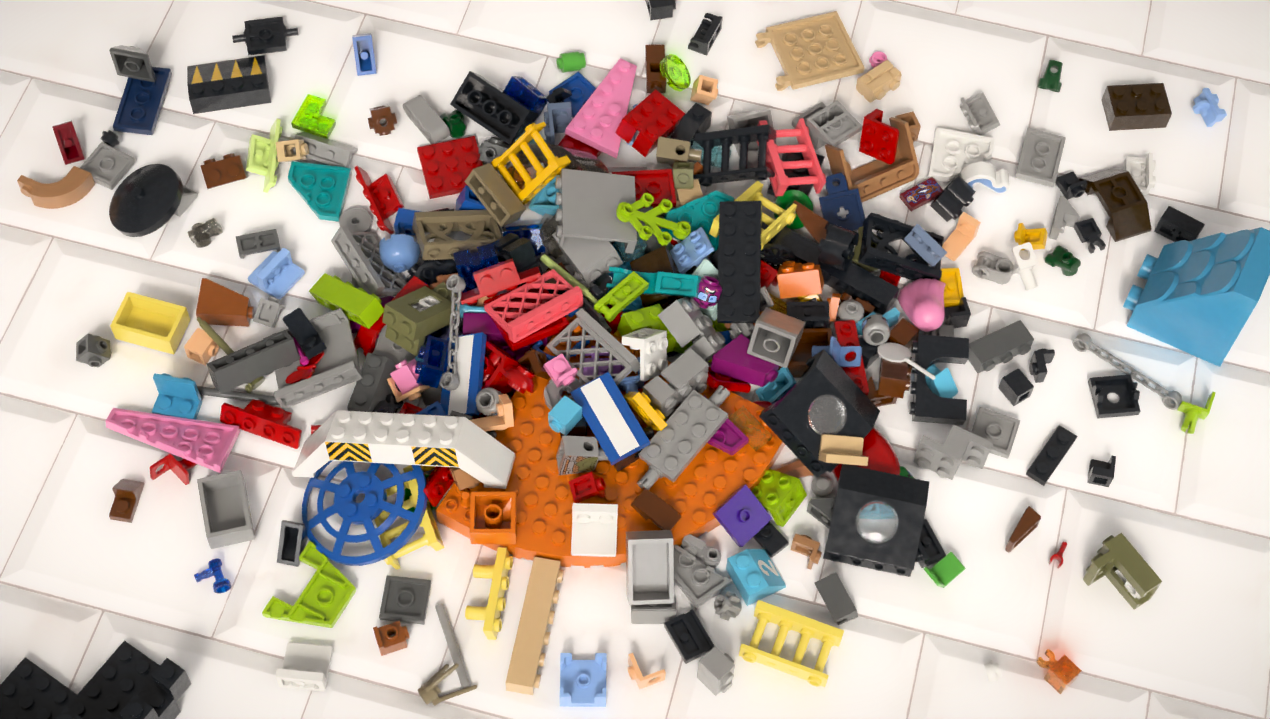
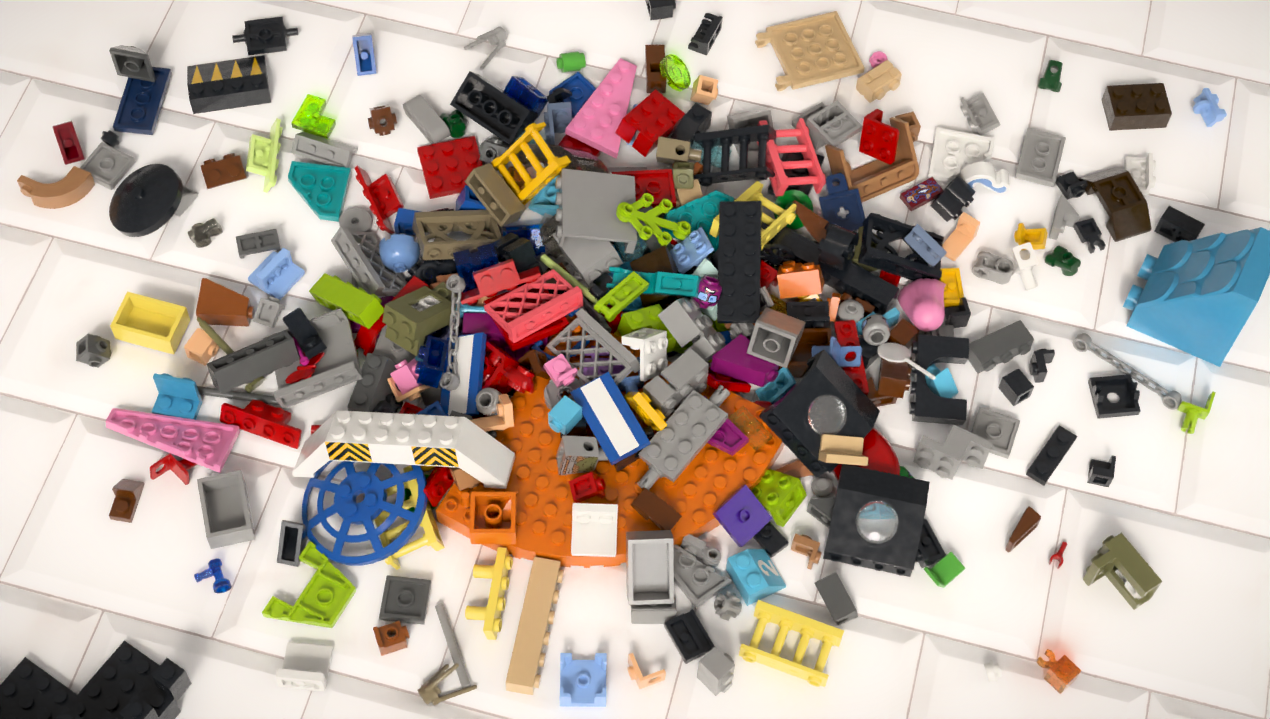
tan brick [276,139,309,162] -> none
none -> light grey plant [464,26,508,70]

